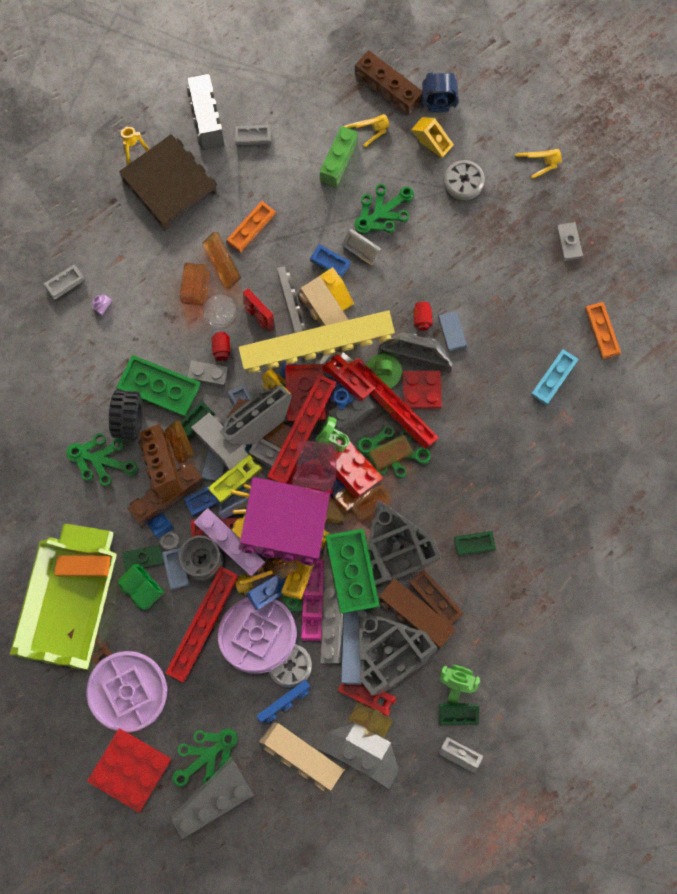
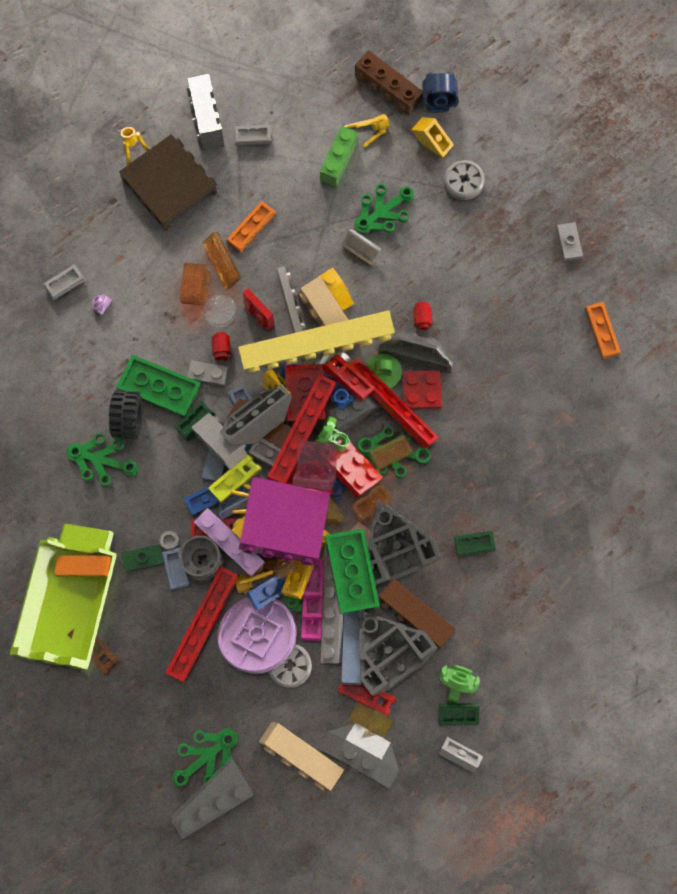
lavender plate [86,651,167,732] -> none
red plate [87,728,171,813] -> none
green brick [118,564,164,610] -> none
reddish brown brick [127,463,204,528] -> none
reddish brown brick [138,424,183,499] -> none
blue plate [147,512,174,539] -> none
clear orange plate [164,420,194,464] -> none
blue plate [257,680,311,724] -> none
blue plate [310,244,351,279] -> none
clear orange plate [332,487,373,513] -> none
reddish brown plate [409,569,463,625] -> none
sand blue tile [438,311,467,352] -> none
yellow plant [515,149,562,179] -> none
medium azure plate [531,349,579,406] -> none

